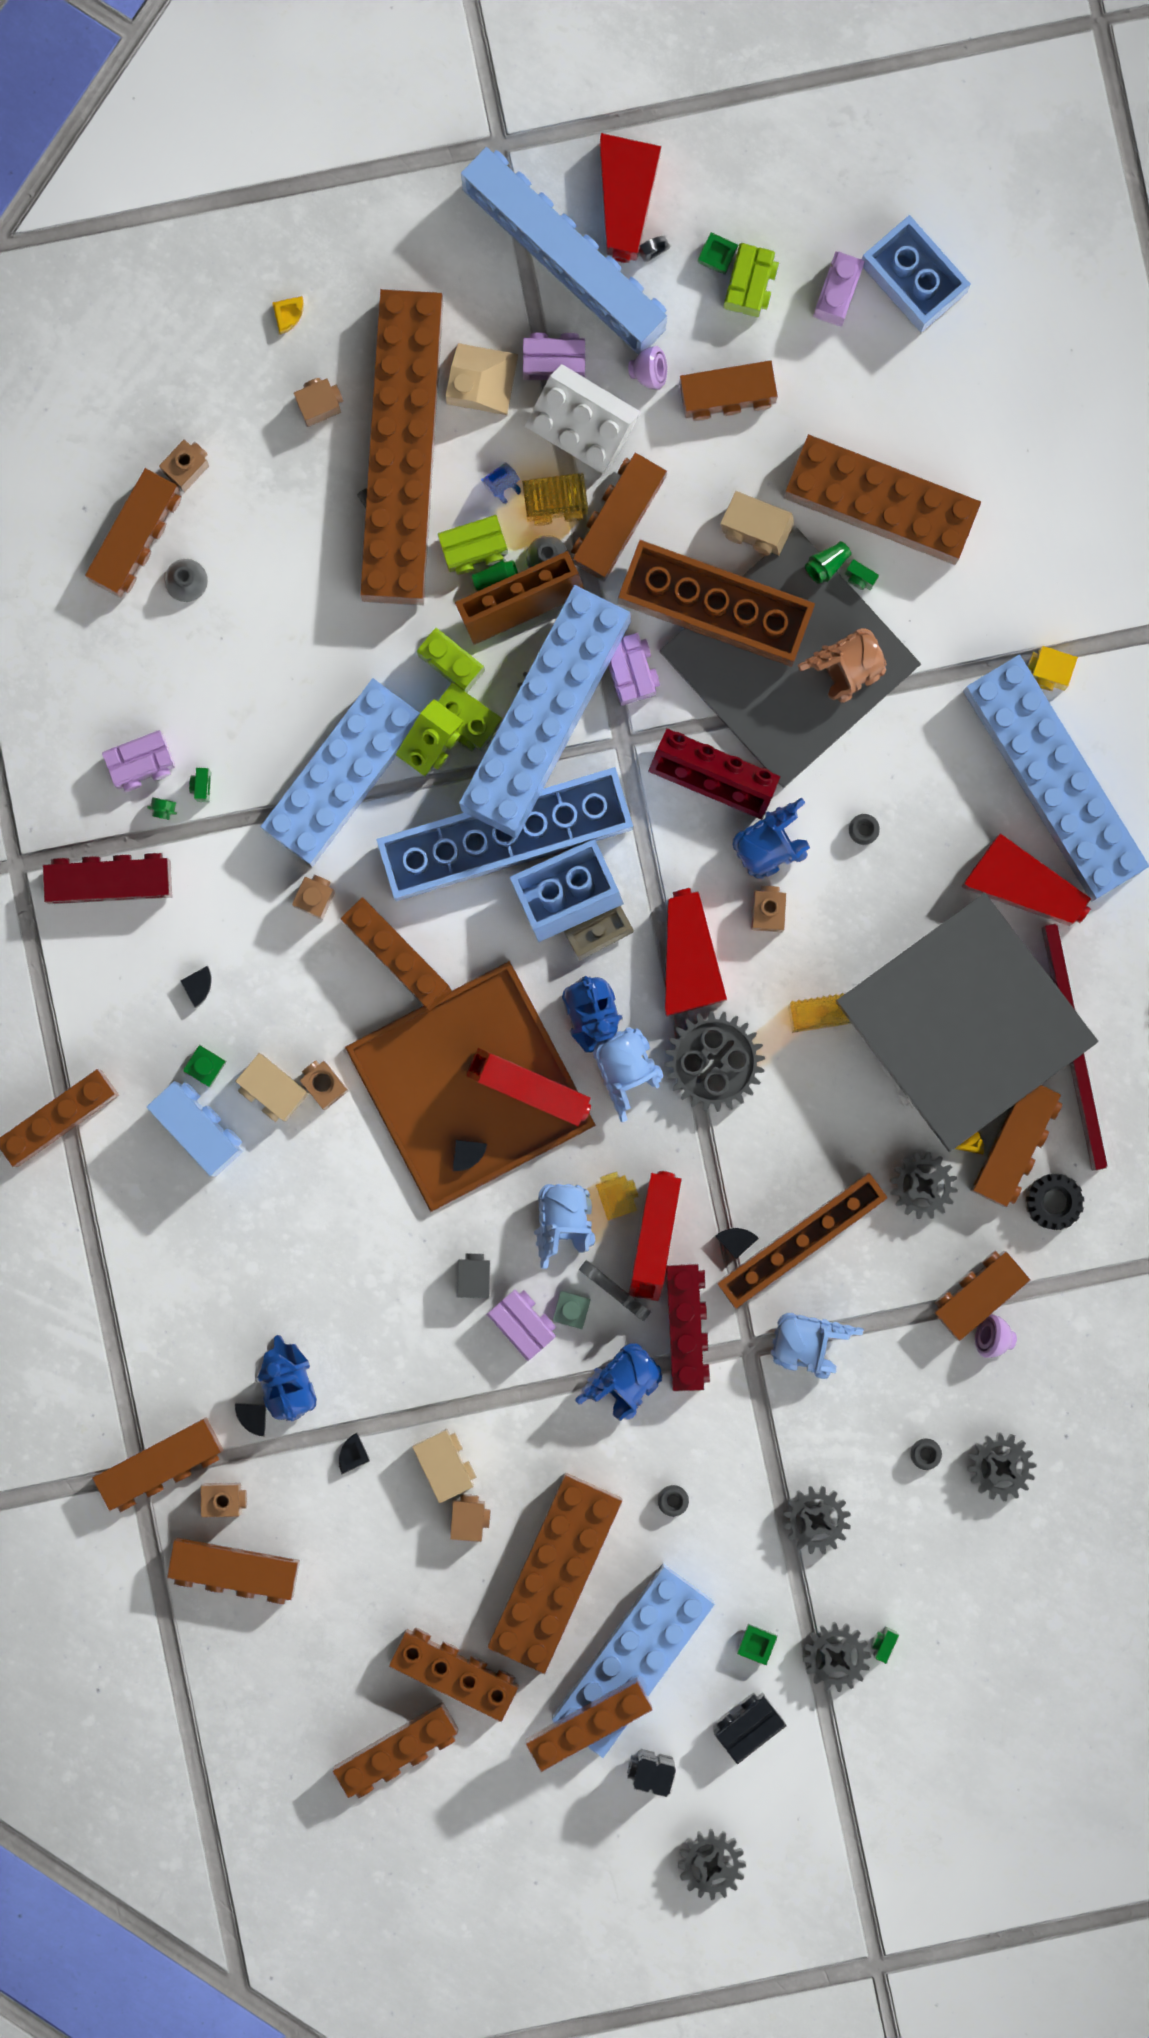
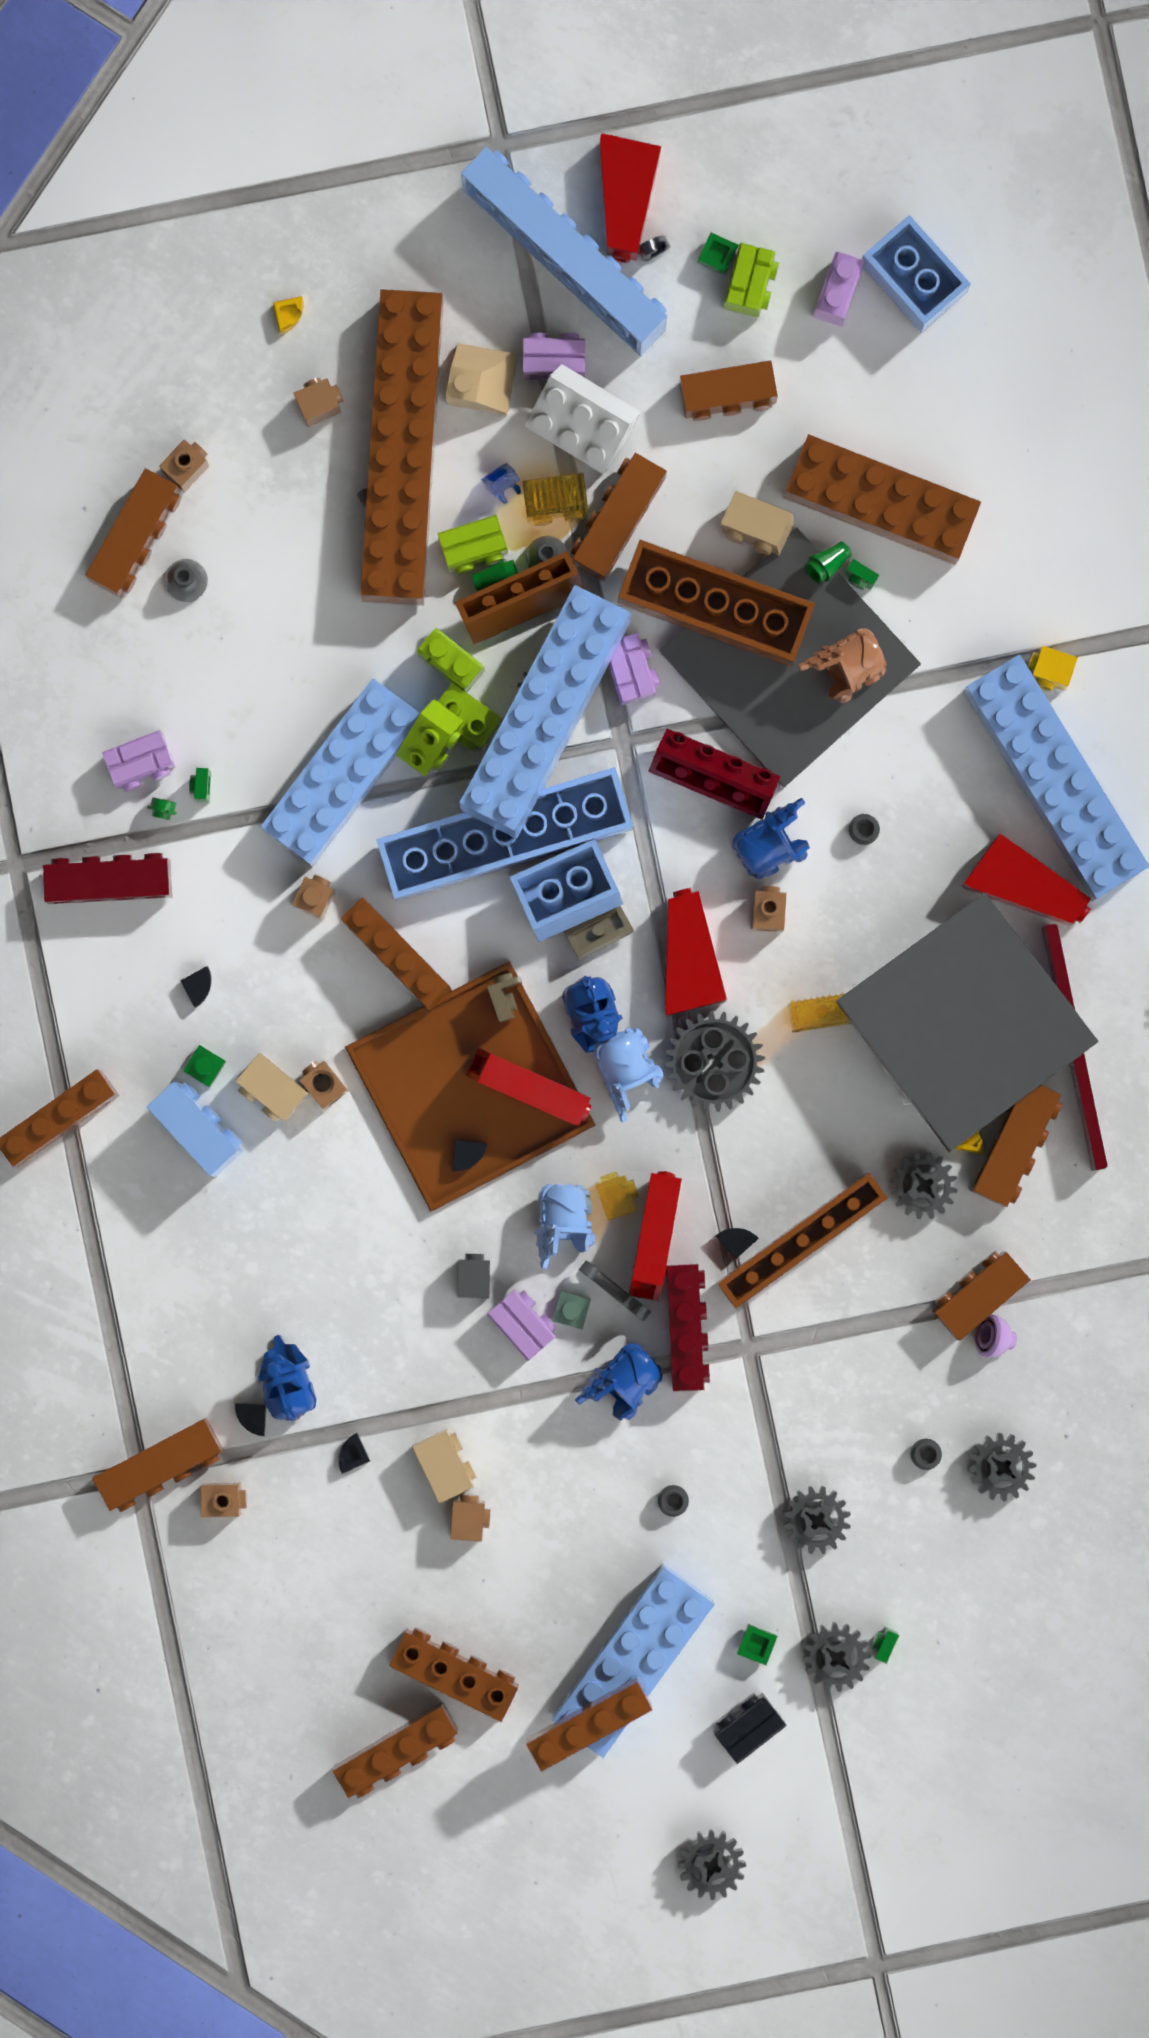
dark orange brick [167,1538,300,1604] -> none
dark orange brick [488,1472,623,1674] -> none
black brick [627,1749,676,1798] -> none
lavender brick [628,346,667,390] -> none
light blue helmet [771,1313,864,1379] -> none
black tyre [1025,1174,1085,1230] -> none
none -> dark tan bracket [487,973,523,1022]

